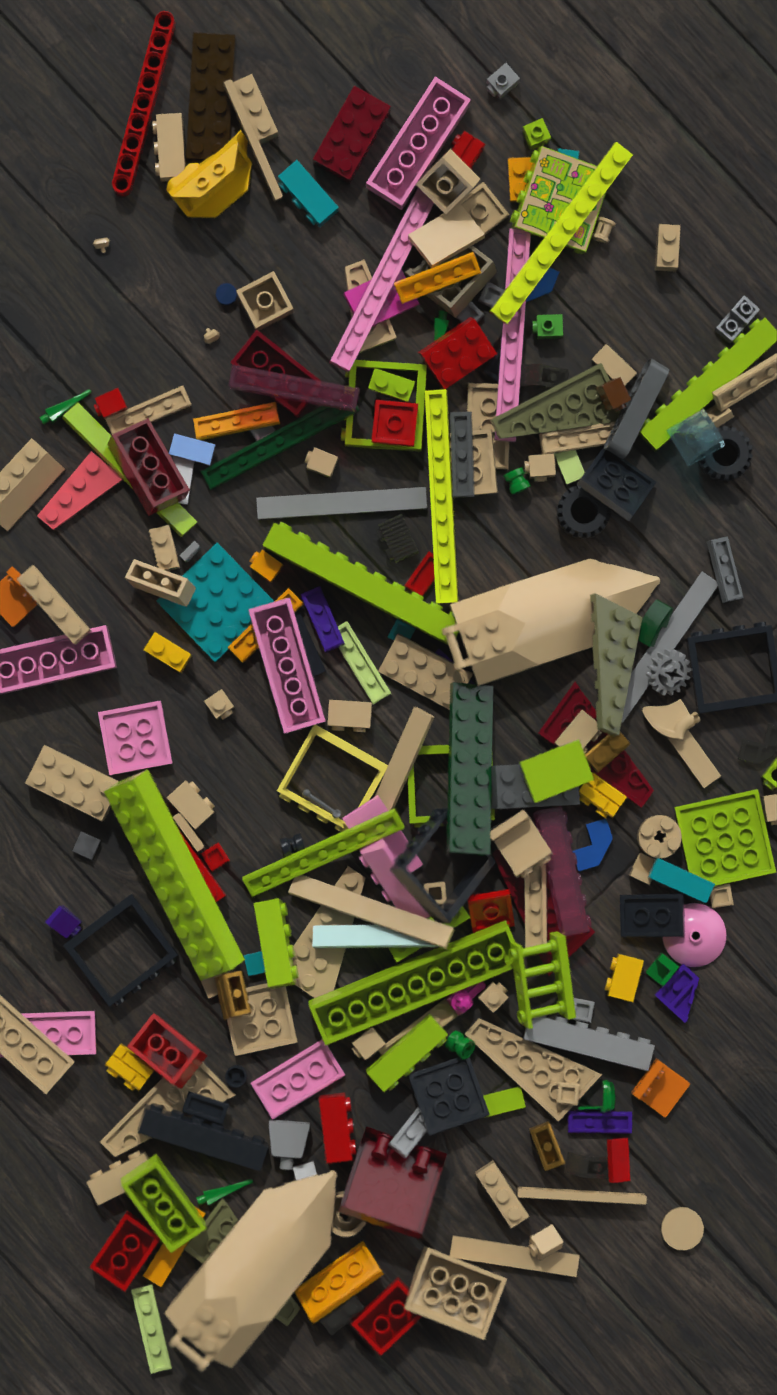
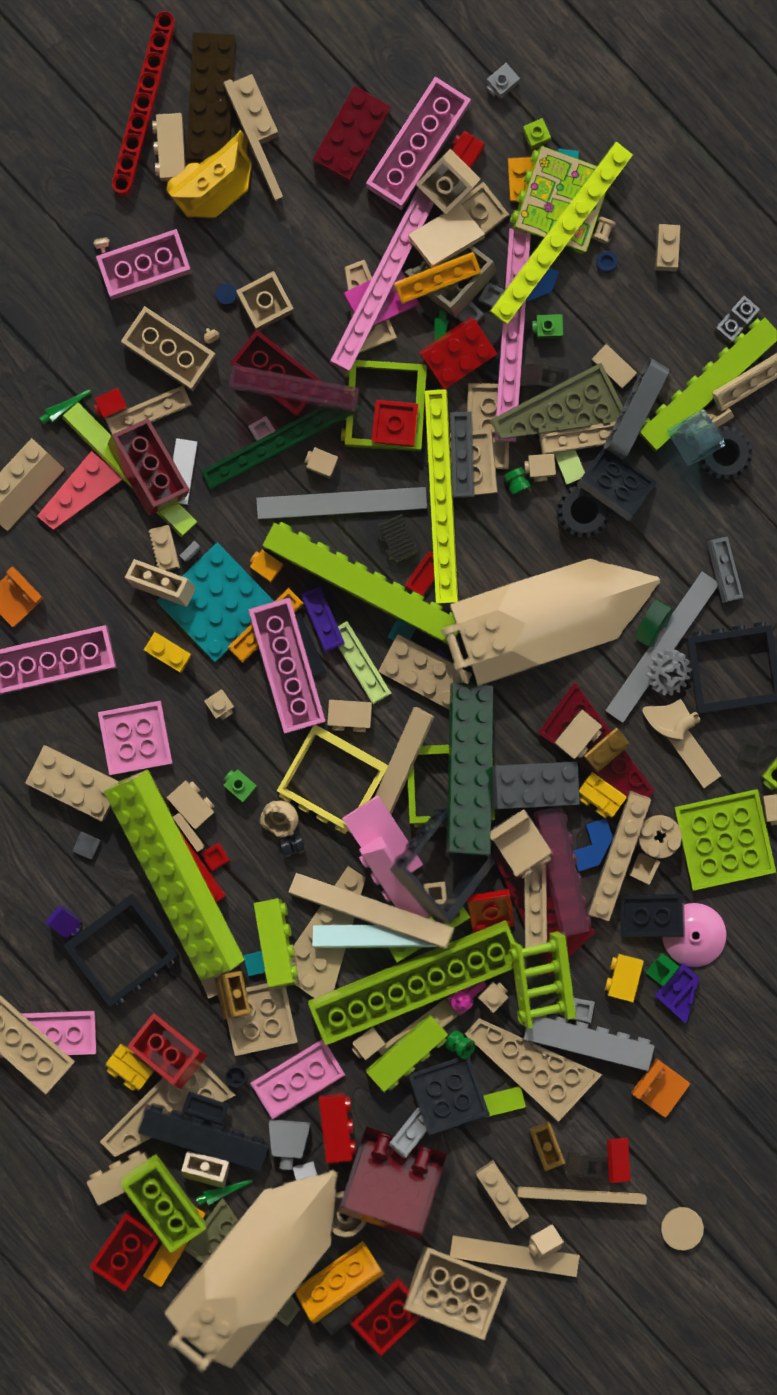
tan brick [17,565,92,645] -> none
yellowish green tile [131,1284,172,1374] -> none
light blue tile [169,434,215,465] -> none
light orange tile [193,402,280,440] -> none
lime tile [242,808,404,897] -> none
teal brick [278,160,339,227] -> none
dark grey hinge [302,789,341,819] -> none
lime plate [368,368,415,402] -> none
lime tile [519,740,594,803] -> none
tan tile [556,1081,580,1106] -> none
dark purple tile [568,1111,632,1133] -> none
green piece [578,1080,615,1113] -> none
olive wing [590,593,643,736] -> none
reddish brown brick [596,377,631,412] -> none
teal tile [648,858,715,903] -> none
tan tile [710,884,734,908] -> none
none -> bright pink brick [96,229,192,300]
none -> tan brick [121,306,216,392]
none -> tan brick [181,1151,230,1189]
none -> bright green brick [223,769,257,802]
none -> tan hair [260,801,299,837]
none -> tan brick [588,791,651,921]
none -> dark blue tile [596,251,617,273]

